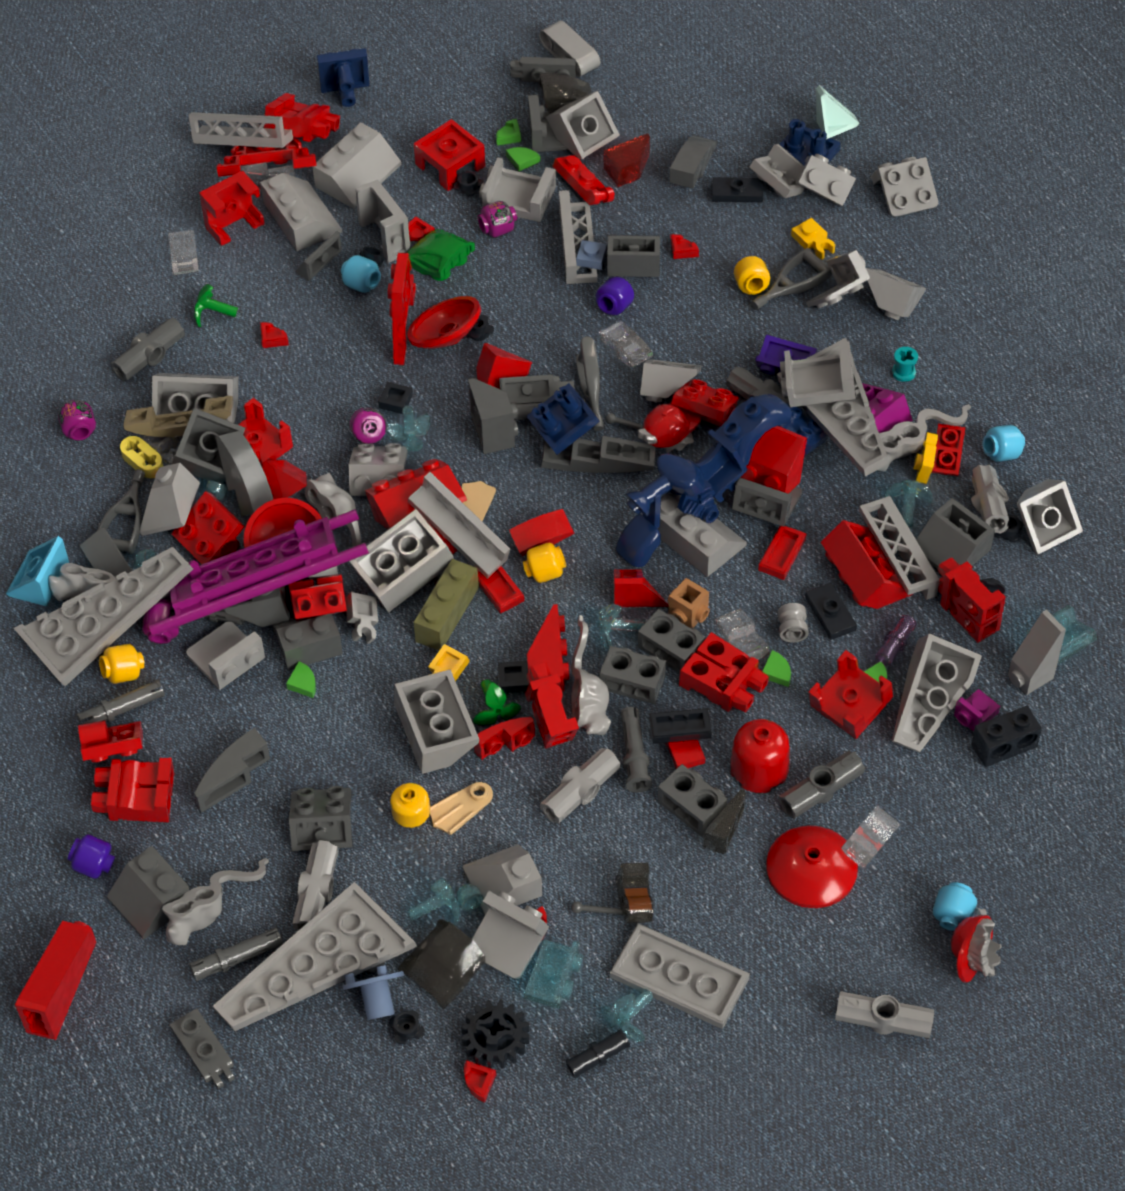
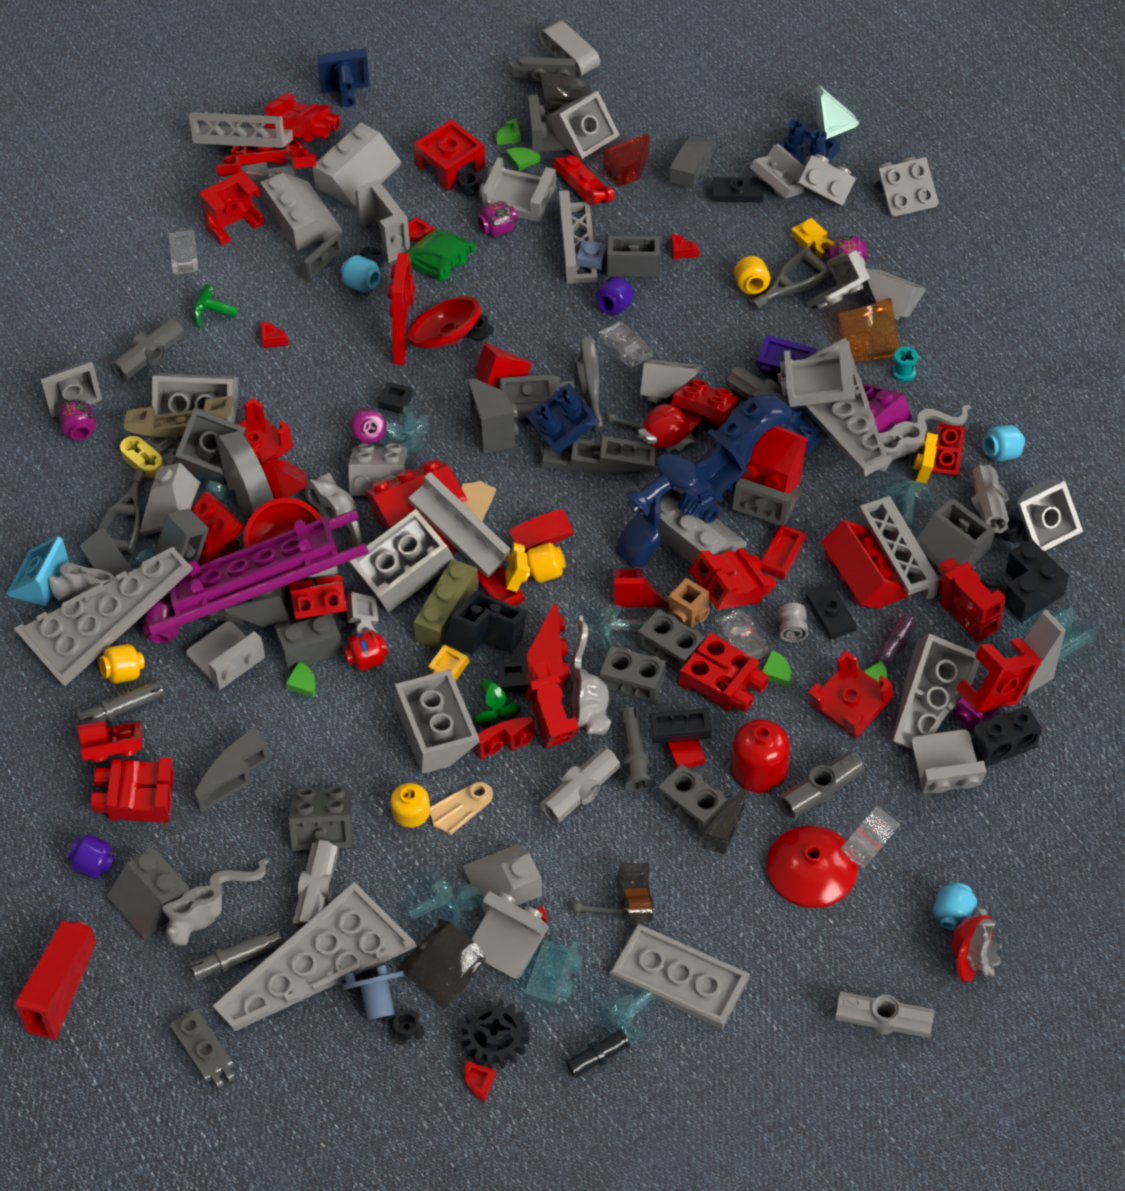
none -> light grey slope [41,361,102,418]
none -> dark grey brick [154,509,209,562]
none -> red head [344,630,388,671]
none -> black brick [446,591,527,655]
none -> yellow plate [505,542,530,592]
none -> red hips [689,548,776,610]
none -> magenta head [828,235,867,262]
none -> clear orange plate [837,298,901,362]
none -> light grey bracket [911,729,986,794]
none -> red panel [956,638,1042,713]
none -> black brick [1004,539,1069,623]

